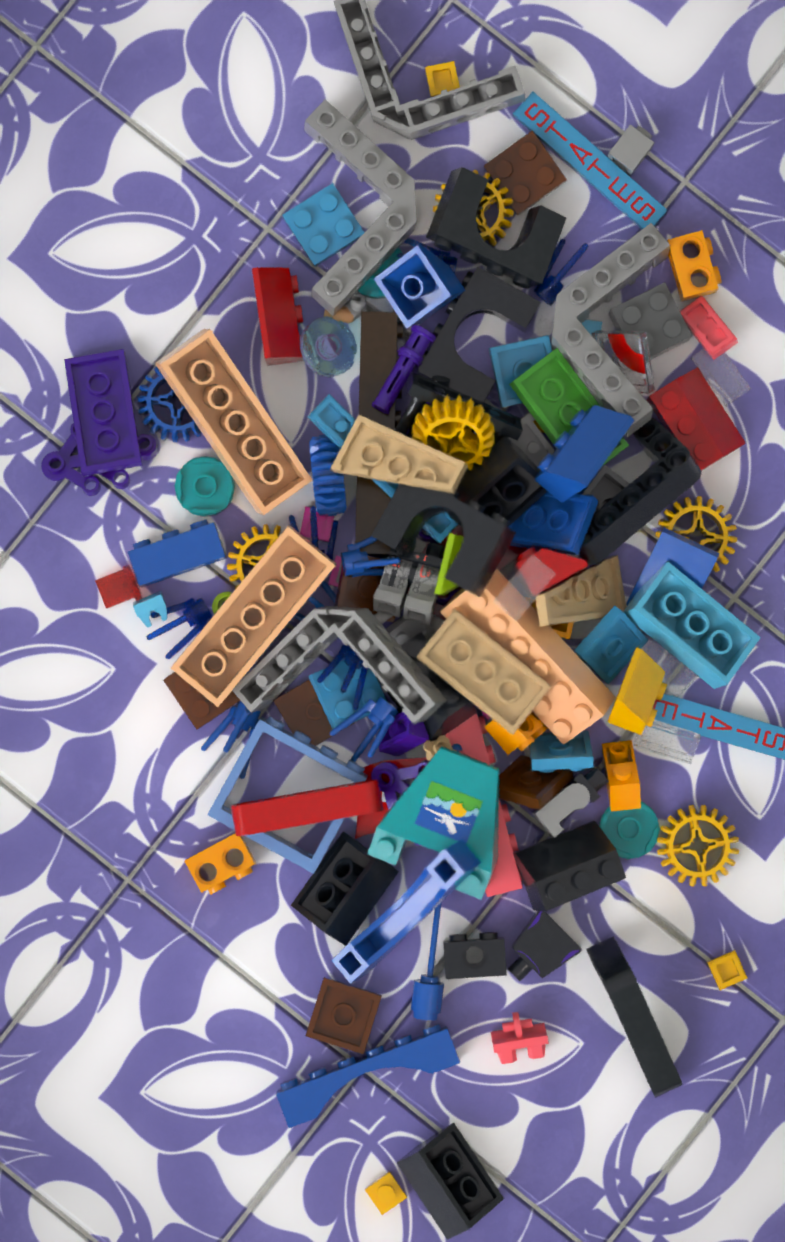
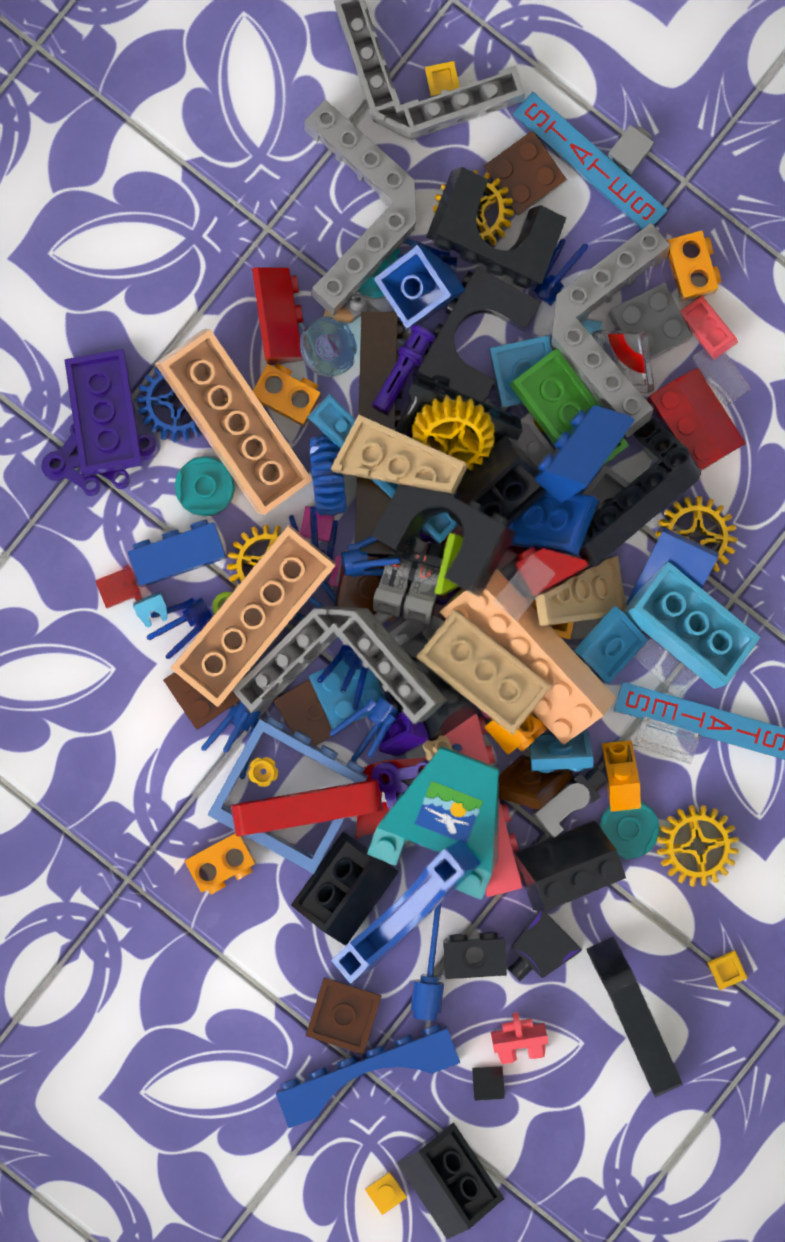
dark azure plate [282,183,365,267] -> none
yellow slope [607,647,667,735] -> none
none -> yellow plate [248,757,278,787]
none -> light orange brick [253,363,322,427]
none -> black slope [472,1066,505,1100]

